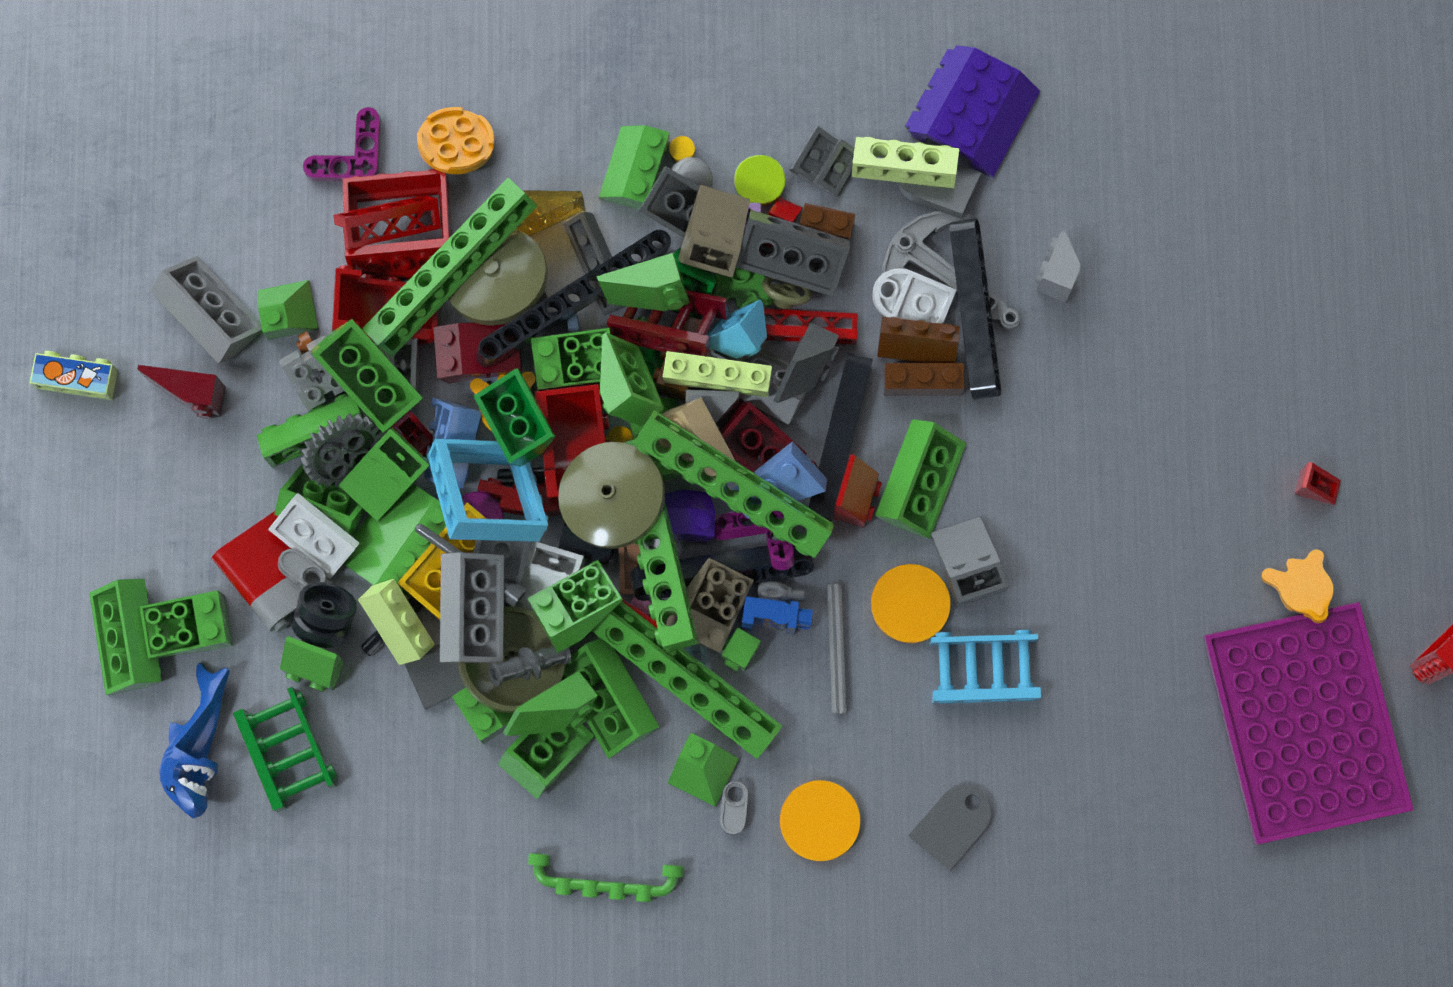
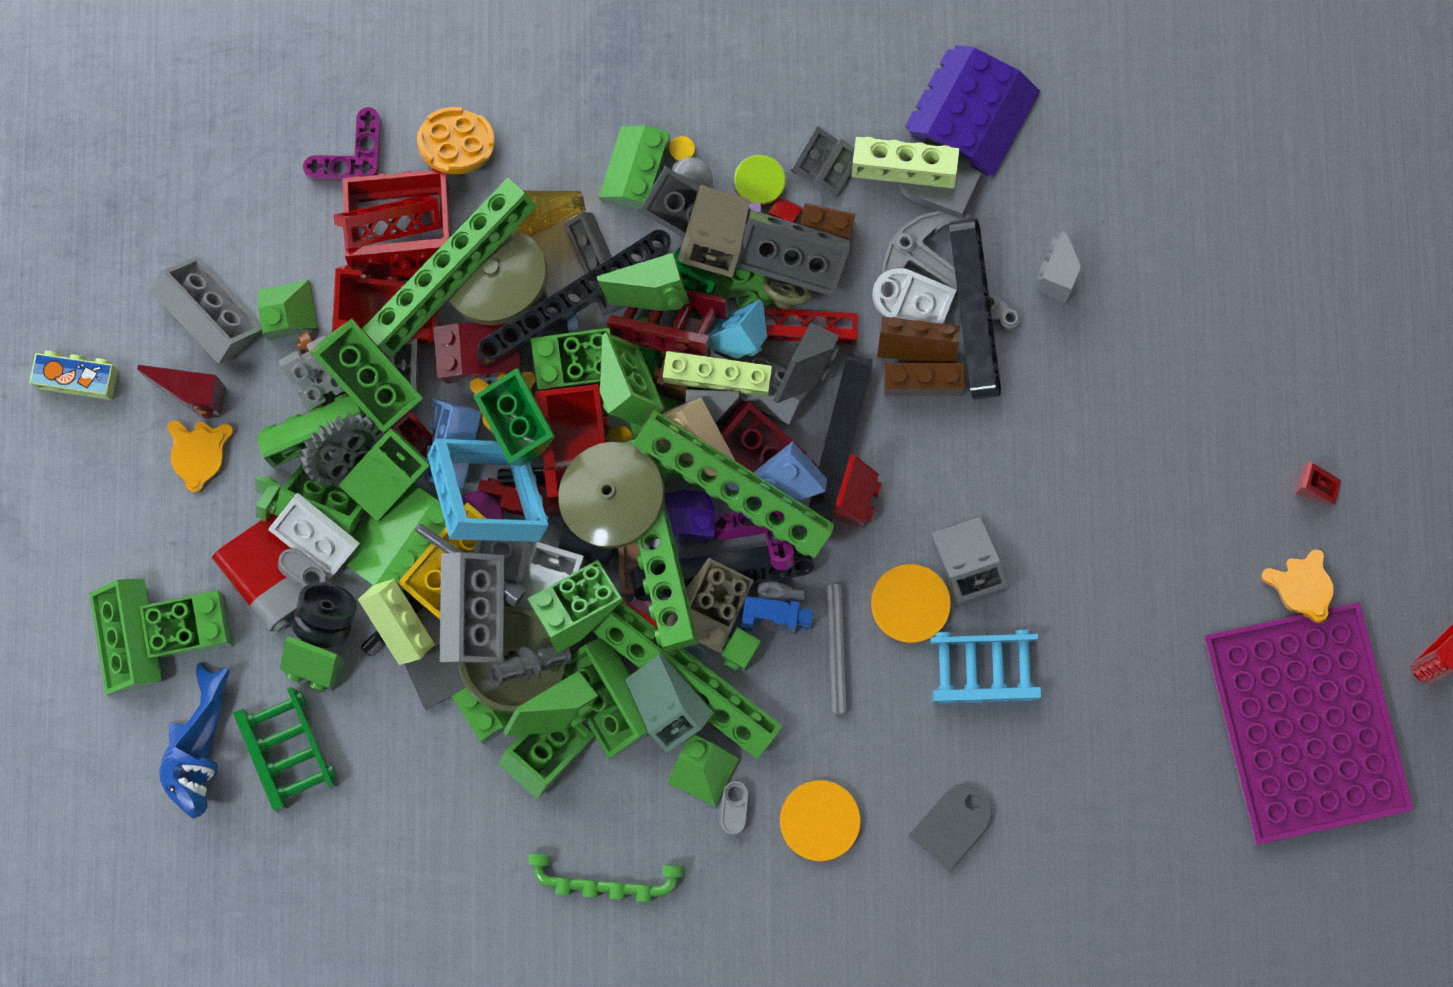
bright green slope [875,419,966,539] -> none
none -> light orange tile [167,420,234,493]
none -> bright green bracket [255,475,281,522]
none -> sand green slope [625,653,714,753]

